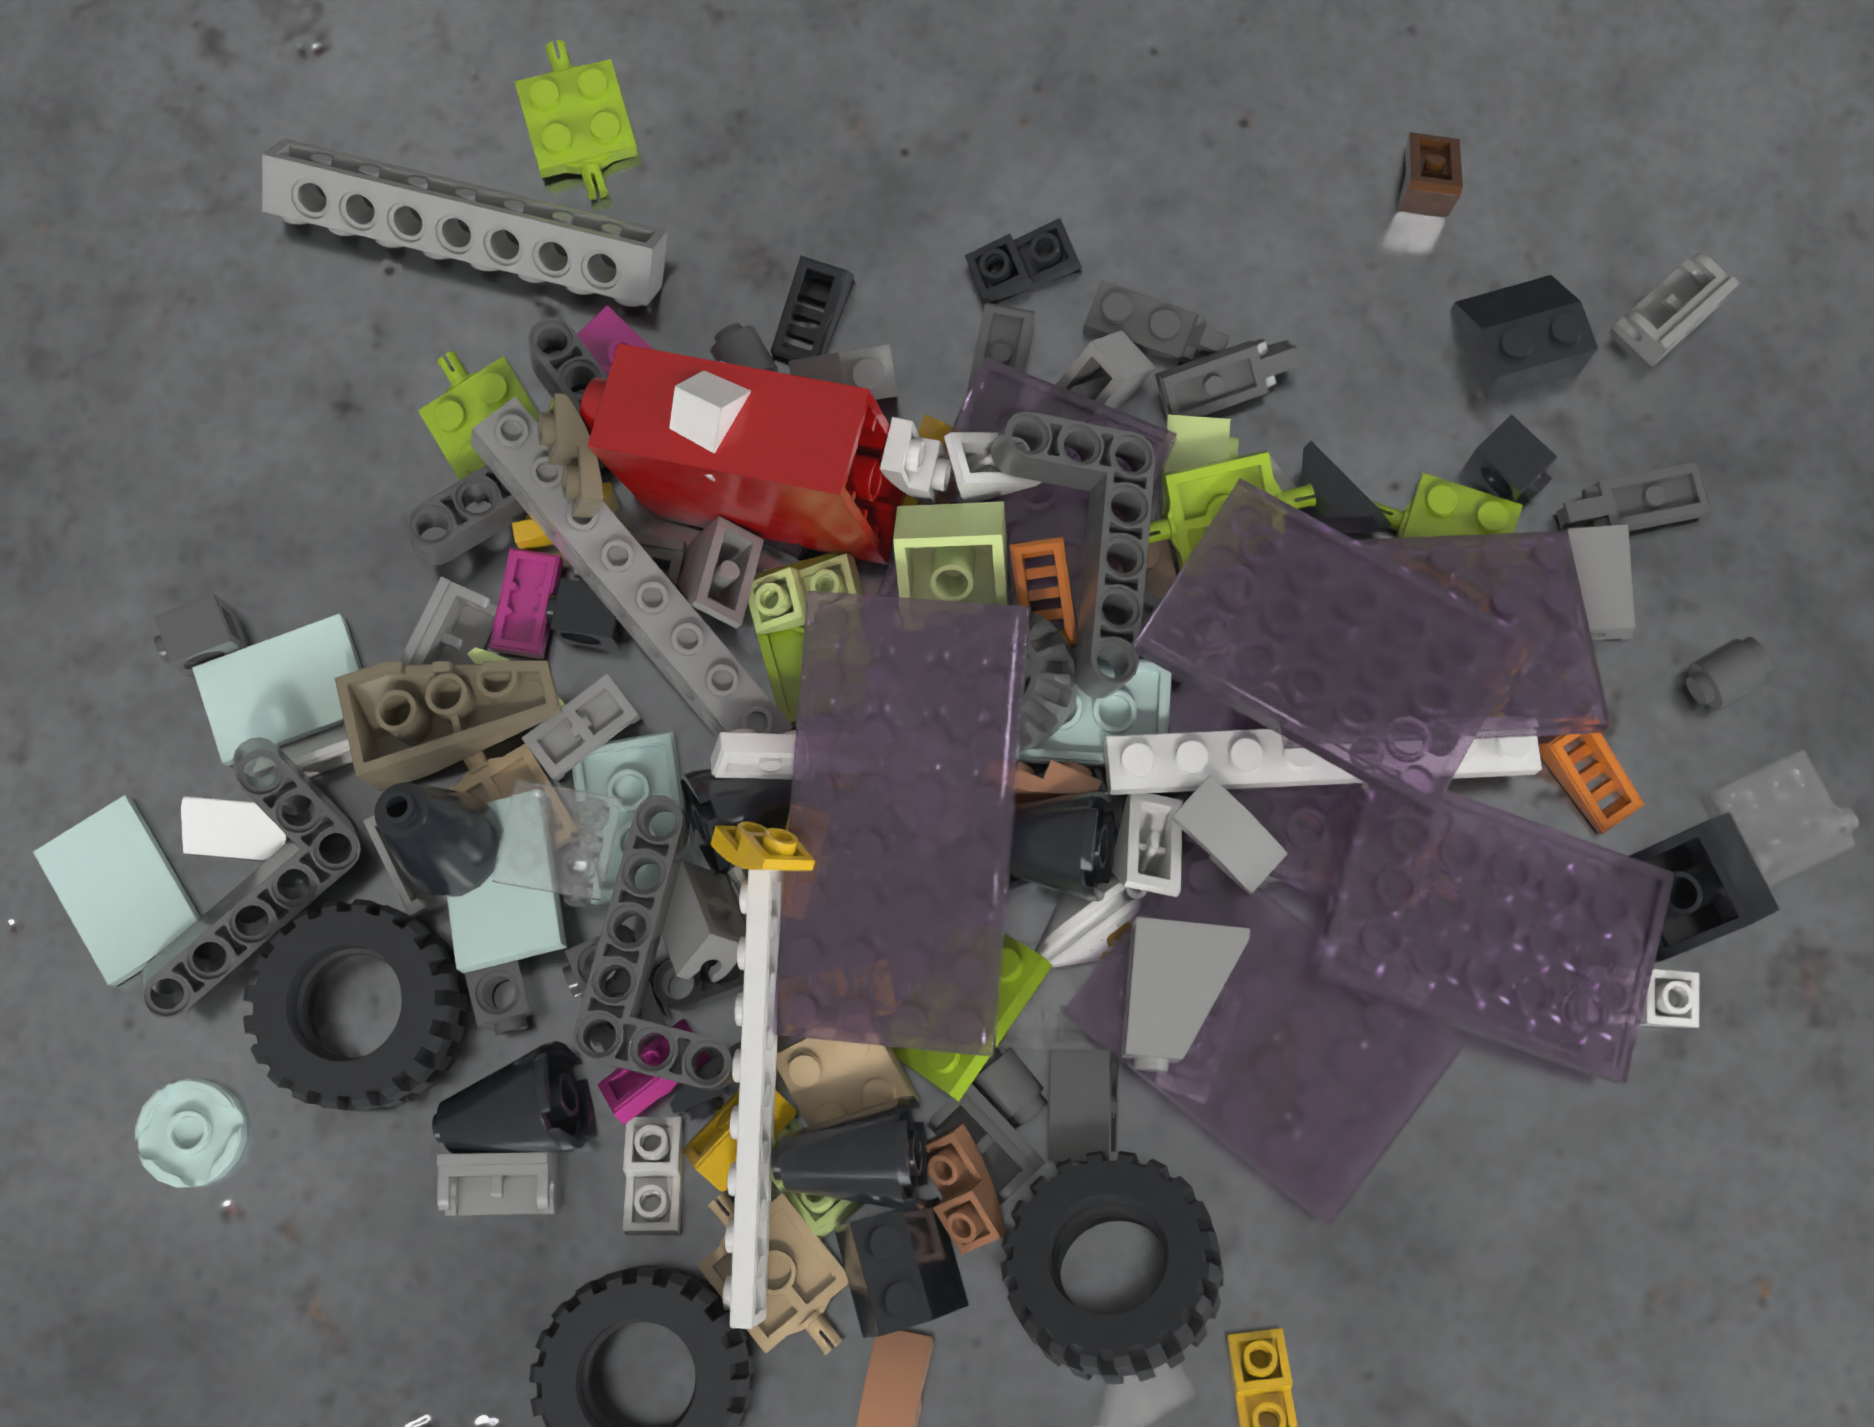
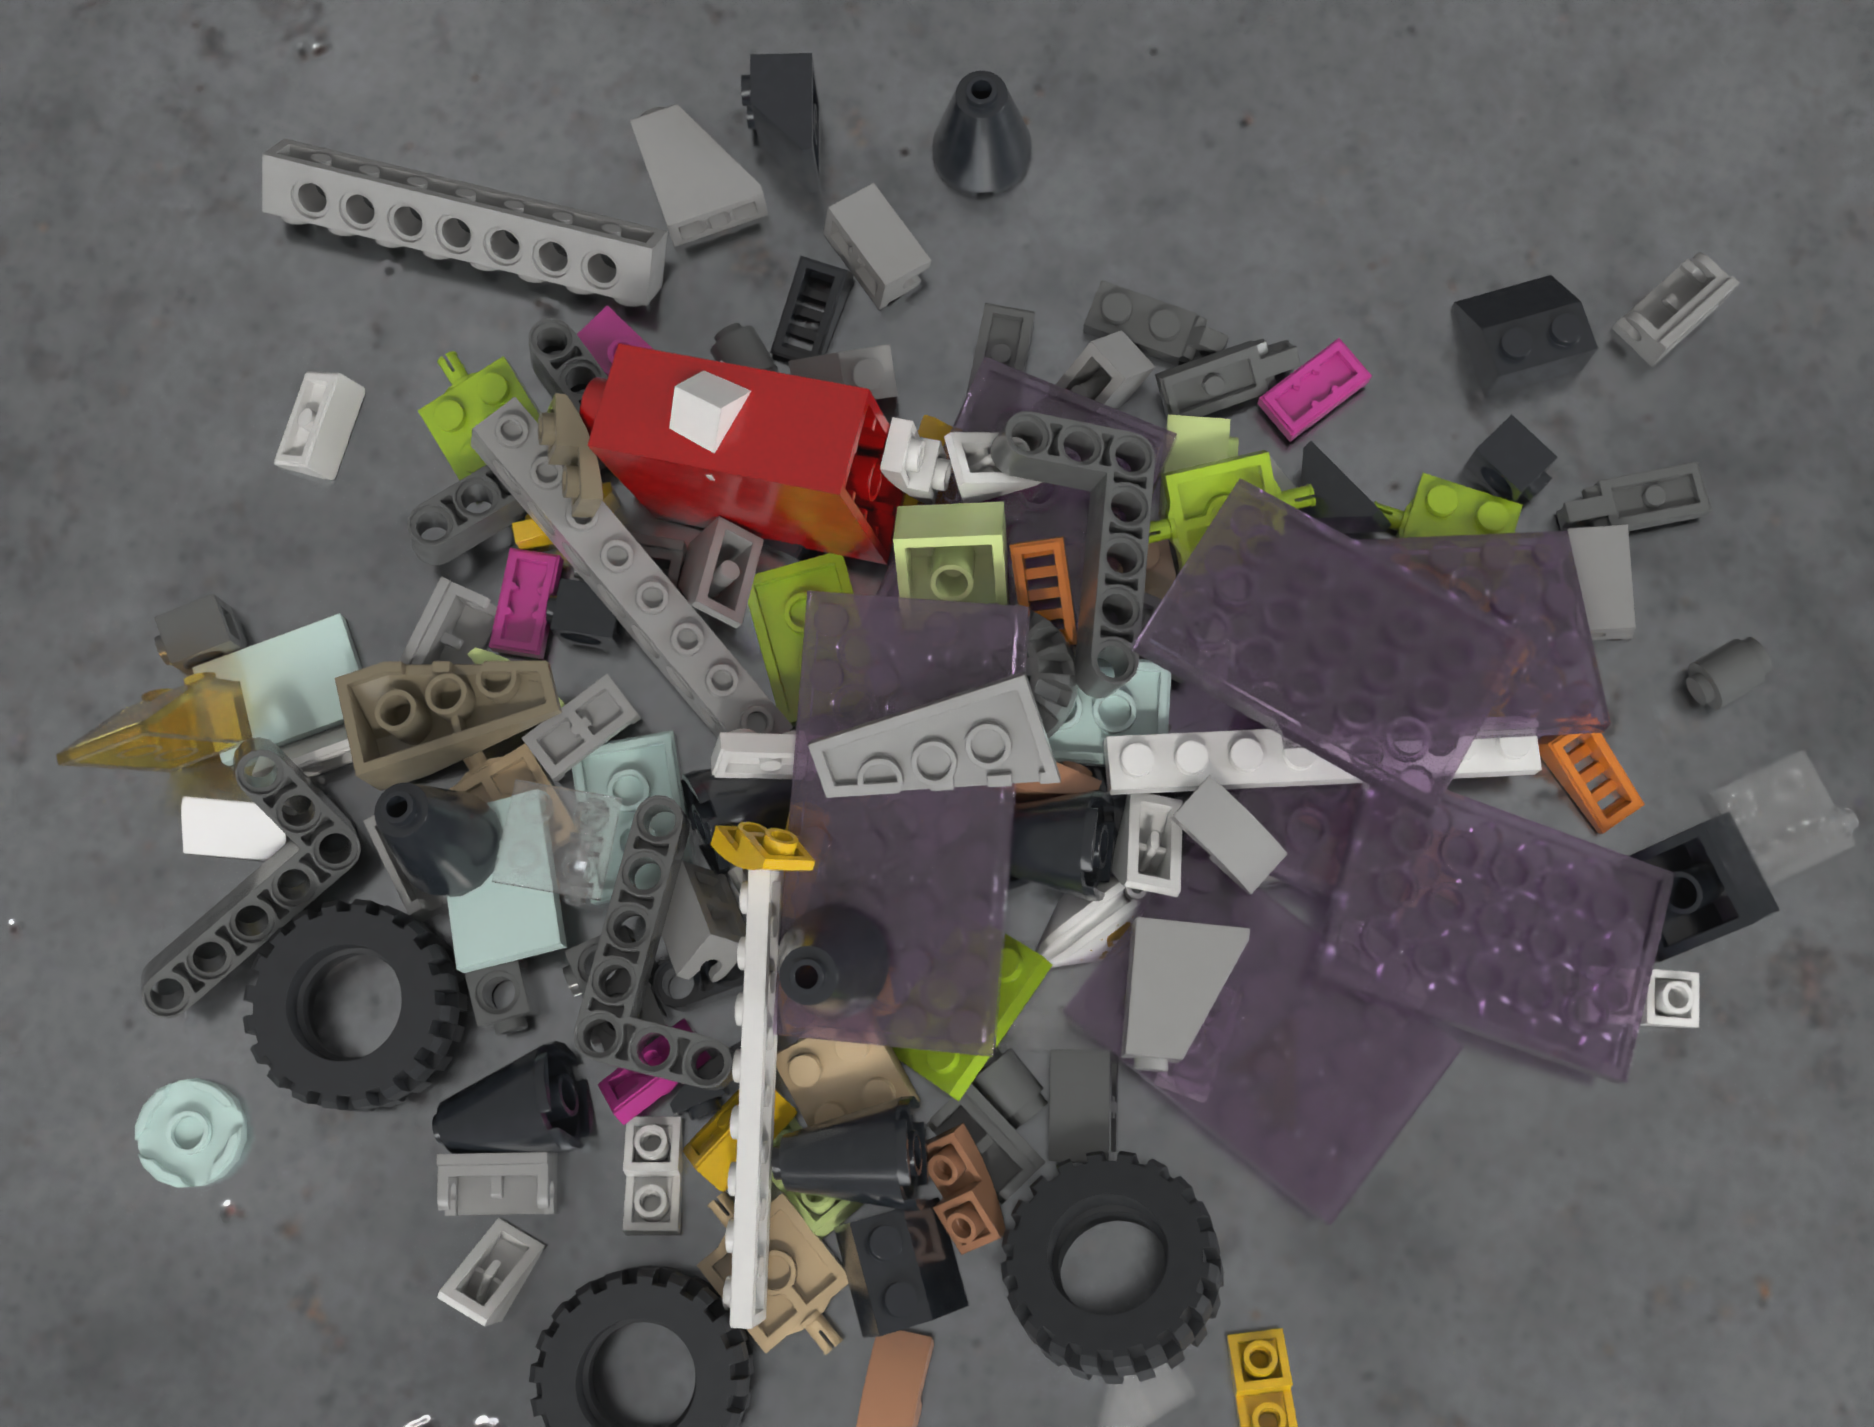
light aqua tile [33,795,201,987] -> none
lime plate [514,40,638,200] -> none
yellowish green slope [748,553,867,634] -> none
black slope [964,218,1083,302] -> none
reddish brown slope [1398,132,1463,217] -> none
none -> clear yellow slope [56,672,252,772]
none -> white slope [274,371,365,480]
none -> white slope [437,1218,545,1326]
none -> light grey slope [630,104,768,247]
none -> black slope [741,53,820,193]
none -> black cone [778,905,890,1019]
none -> light grey wing [808,671,1061,798]
none -> light grey hinge [823,183,931,310]
none -> black cone [932,71,1032,196]
none -> dark pink plate [1257,338,1372,442]

